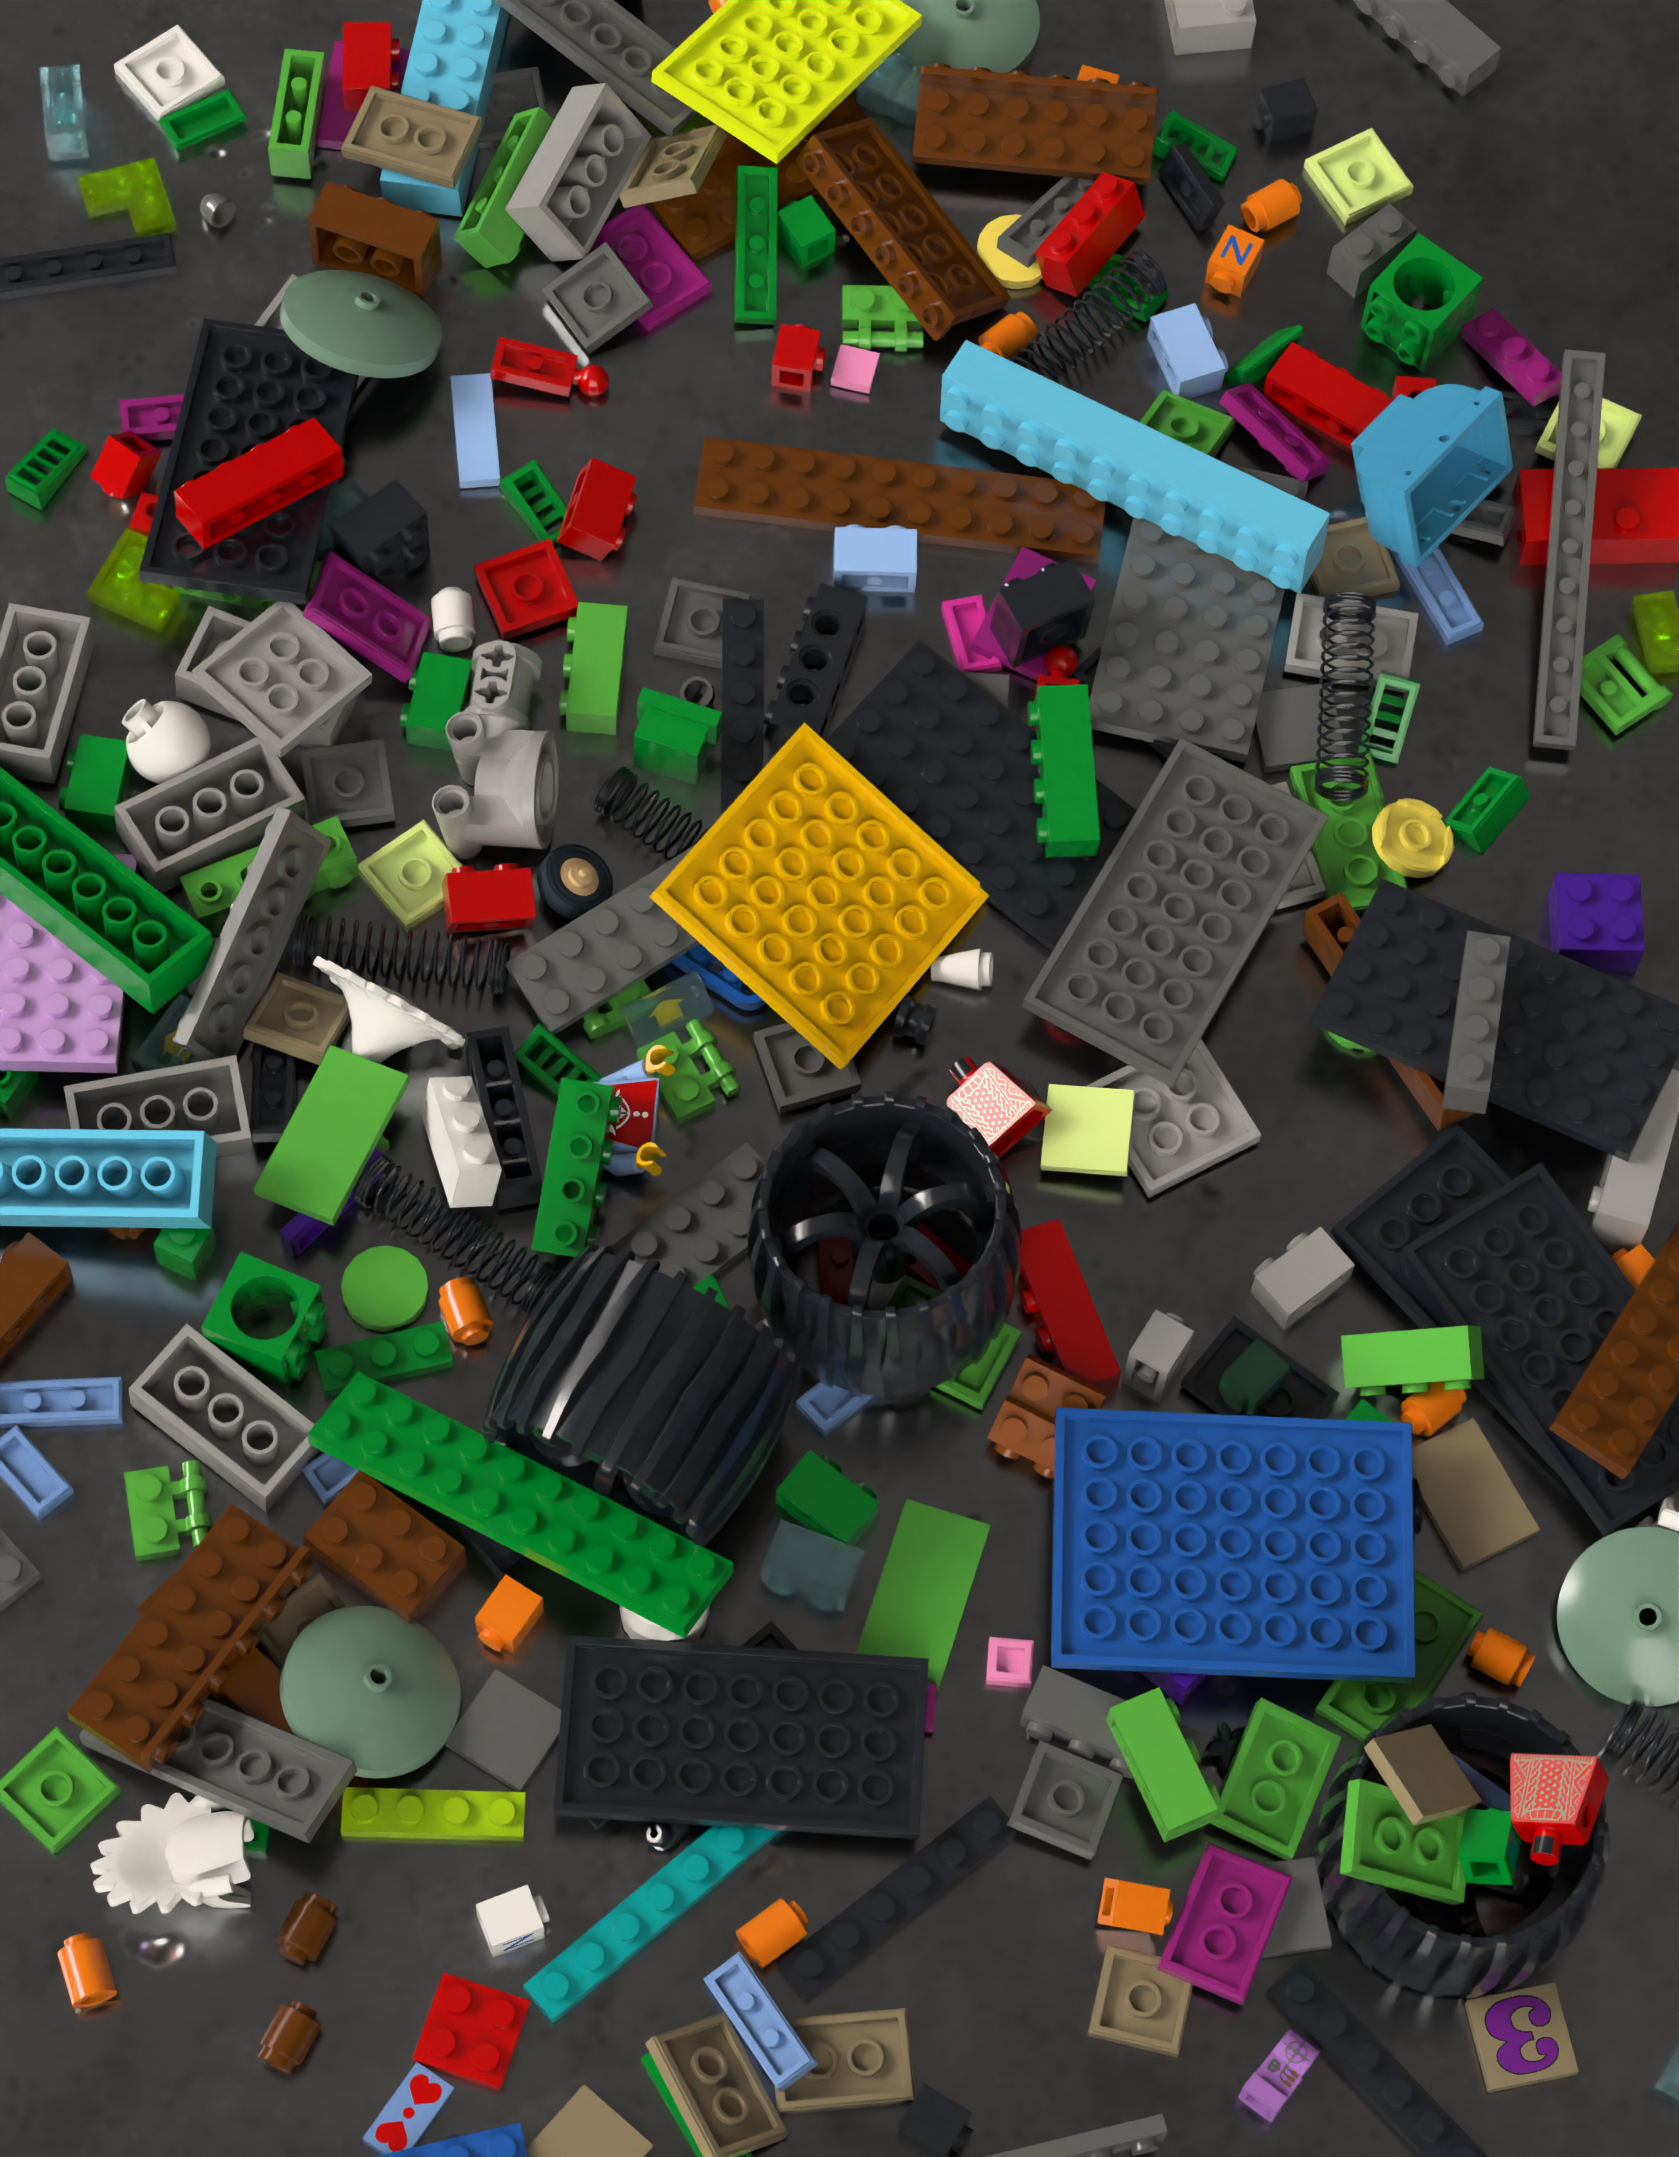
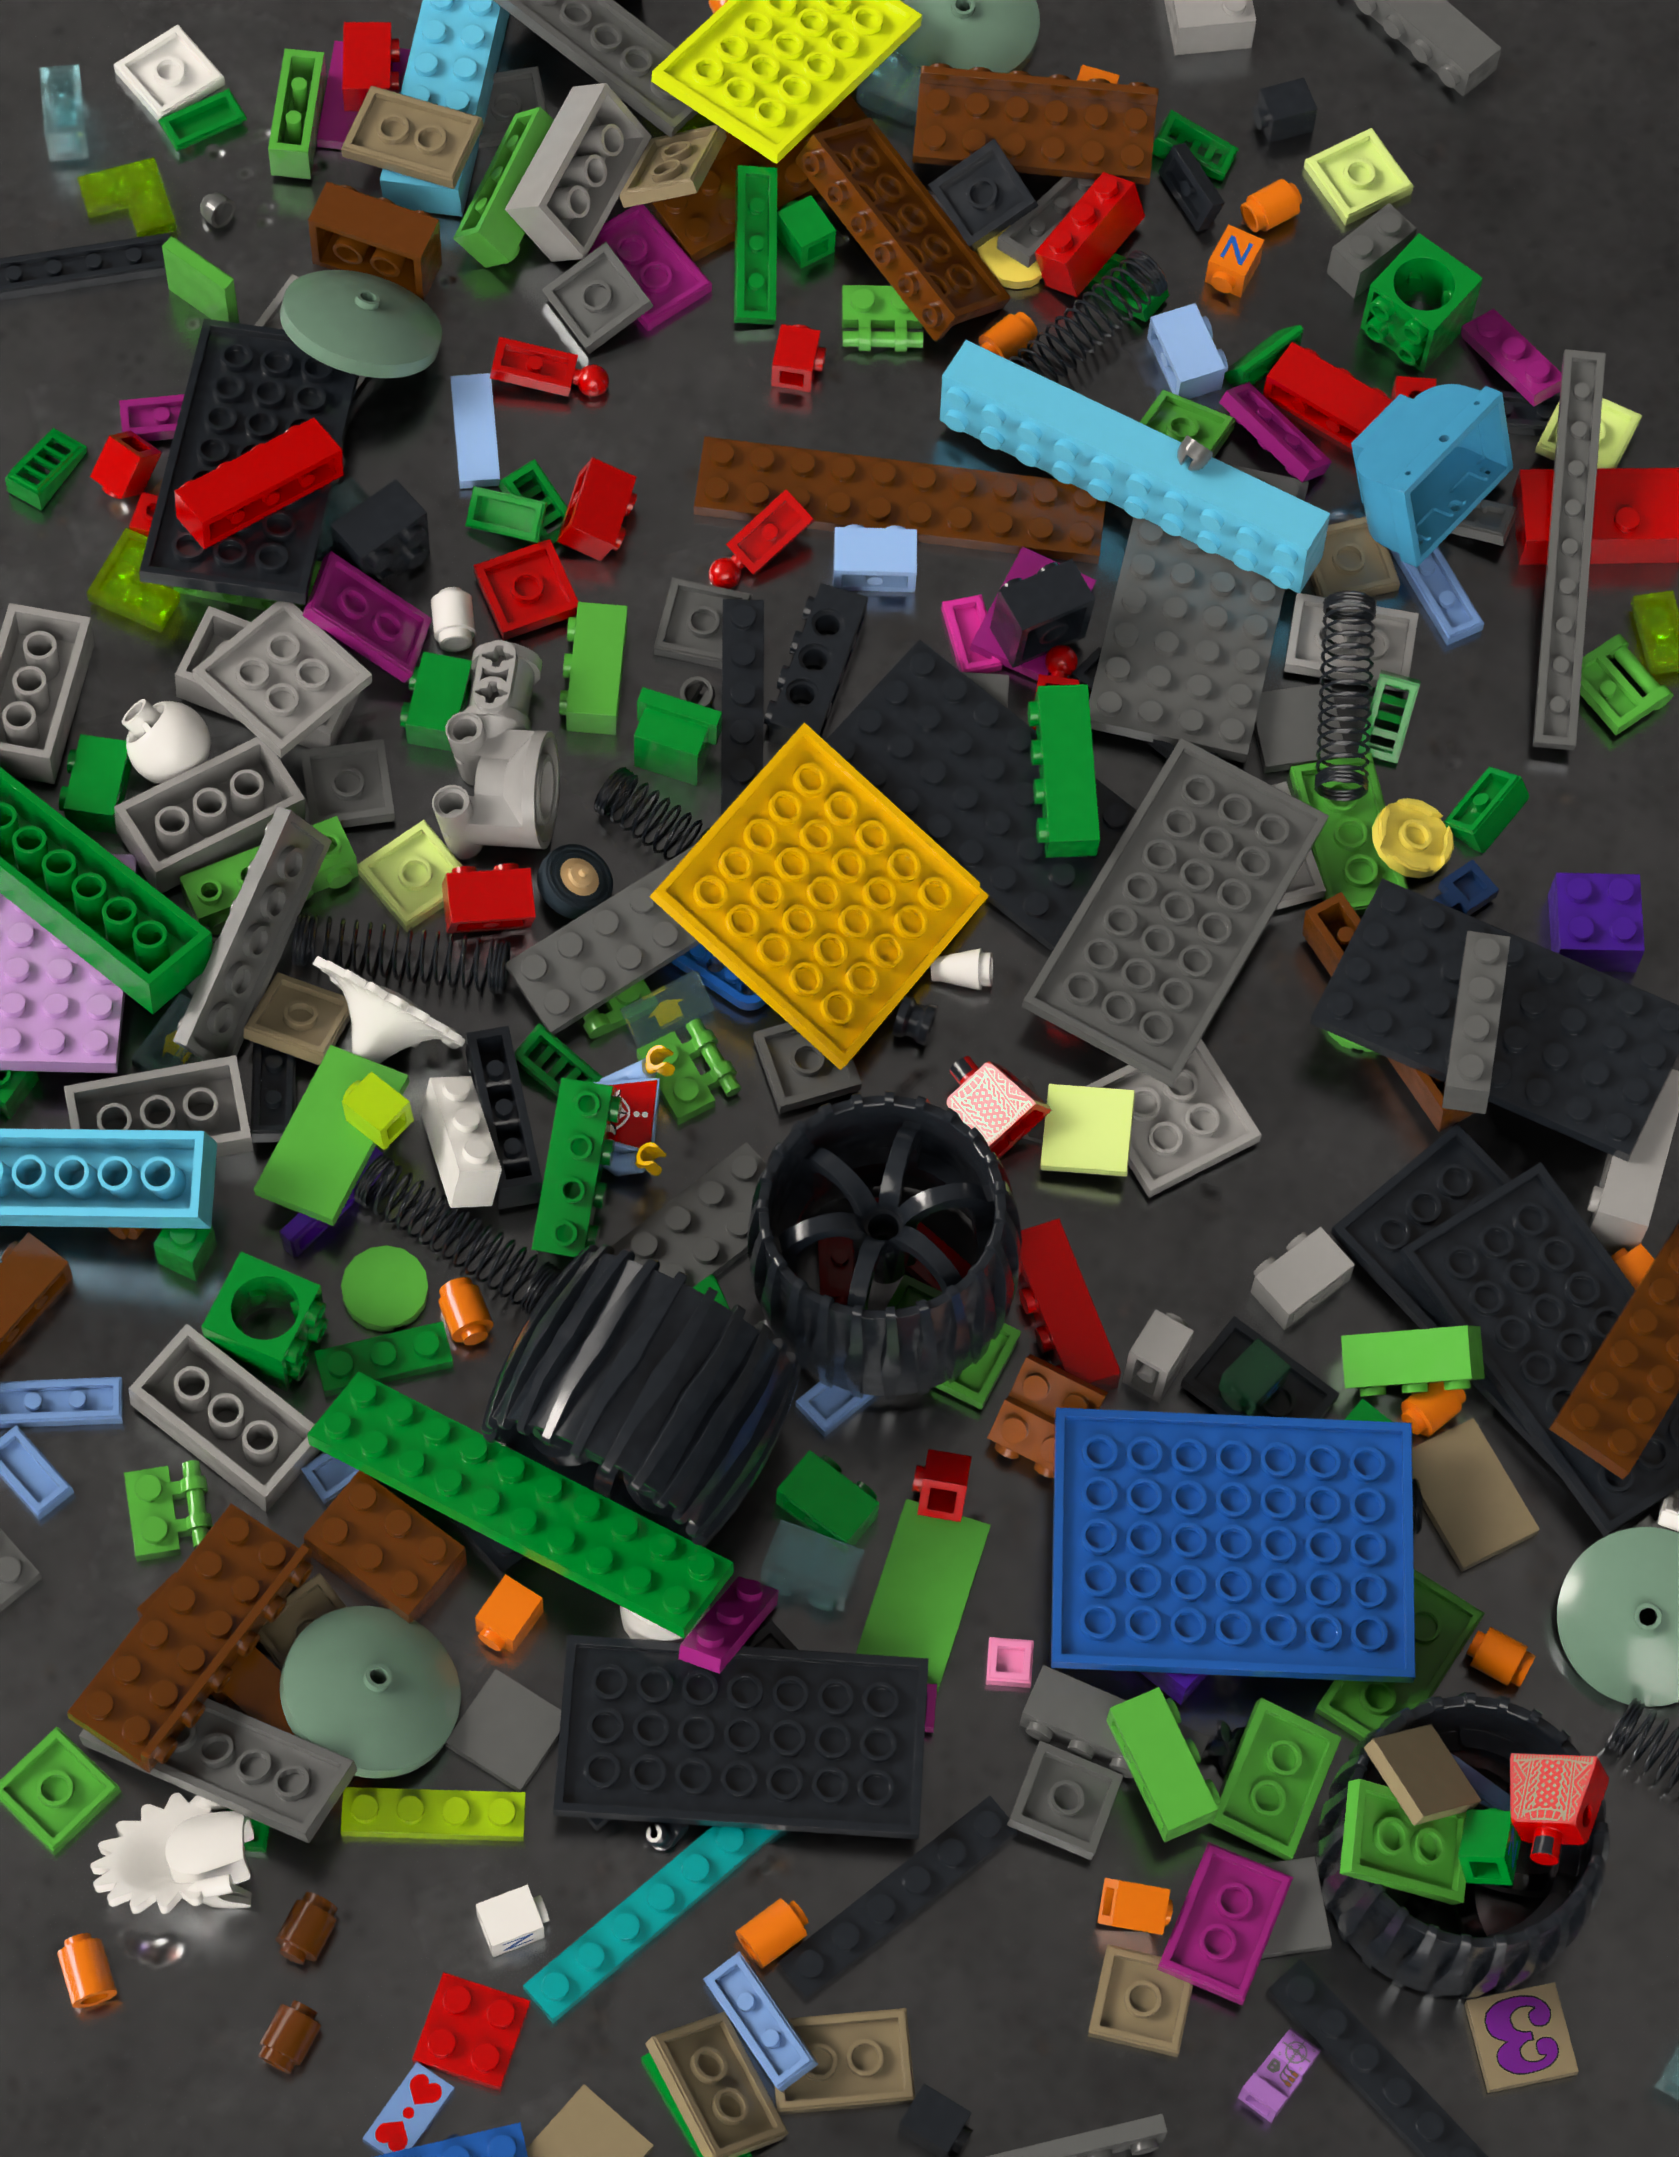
bright pink tile [831,344,880,394] -> none
none -> bright green tile [162,237,239,323]
none -> lime brick [342,1071,414,1151]
none -> green tile [465,486,547,543]
none -> magenta plate [679,1576,779,1674]
none -> red plate [709,489,815,589]
none -> red brick [912,1449,972,1522]
none -> black plate [928,139,1039,251]
none -> dark grey hinge [1177,435,1214,471]
none -> dark blue plate [1433,859,1499,915]

